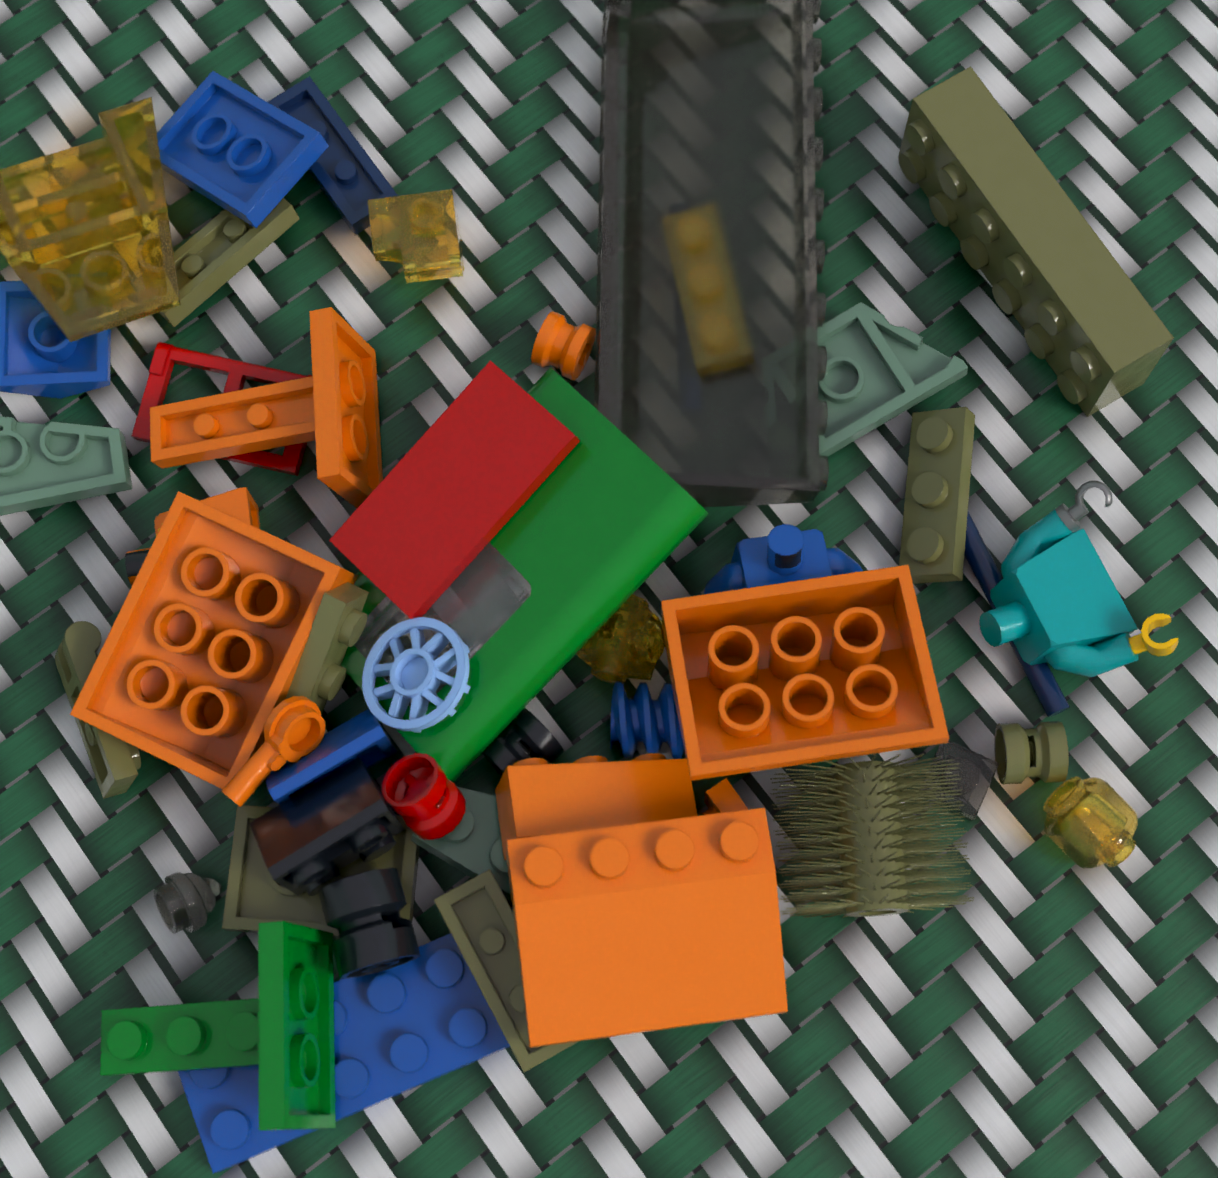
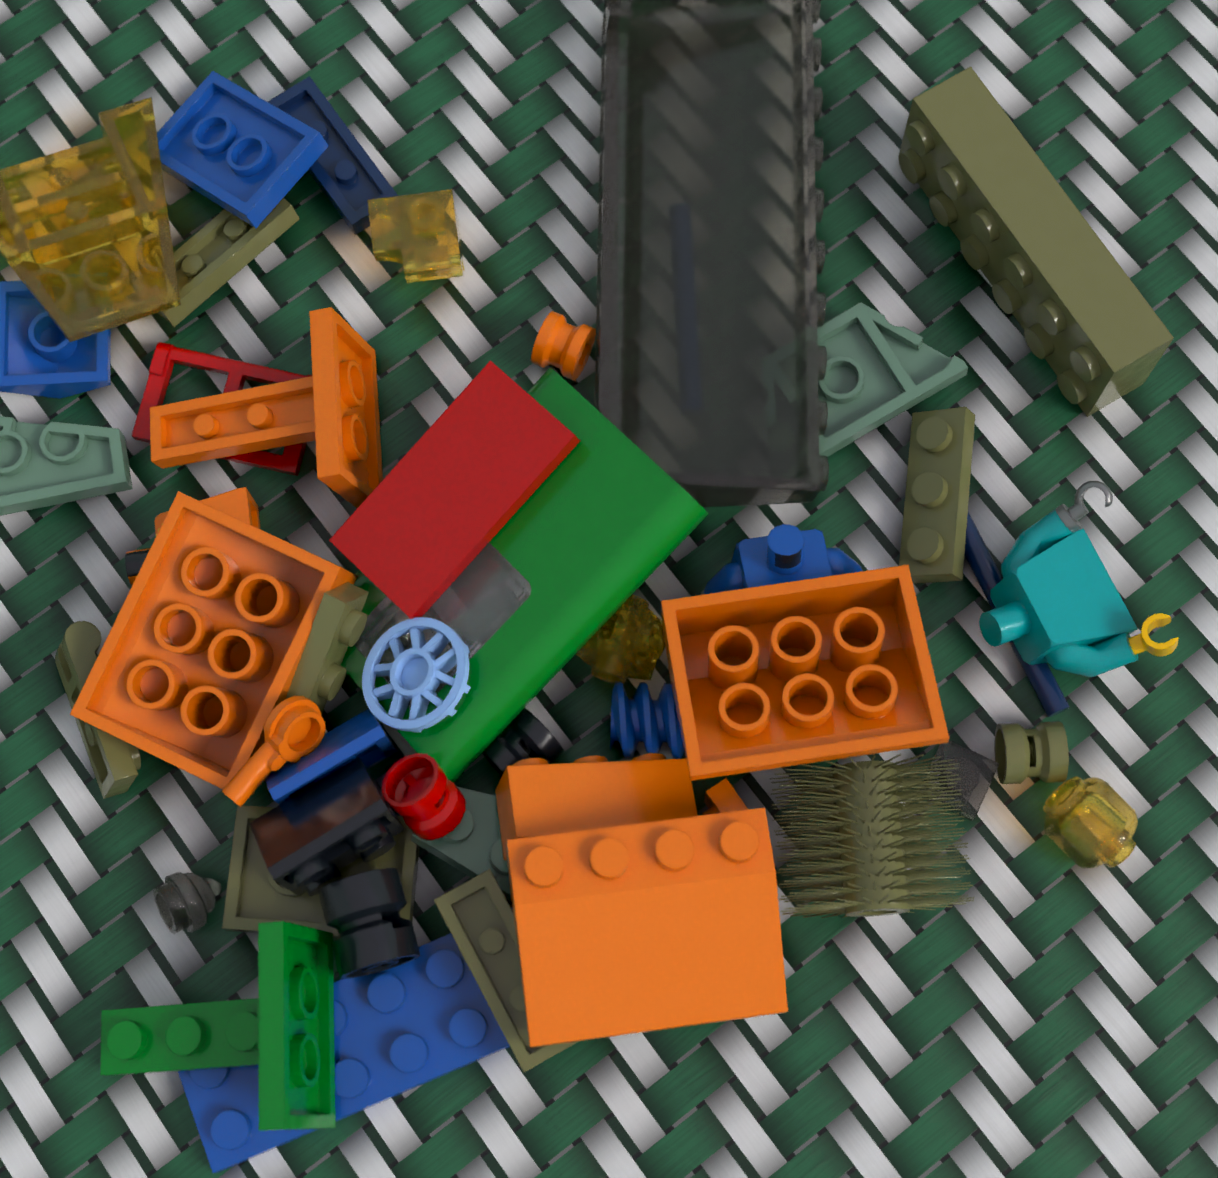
clear yellow plate [661,203,755,377] -> none

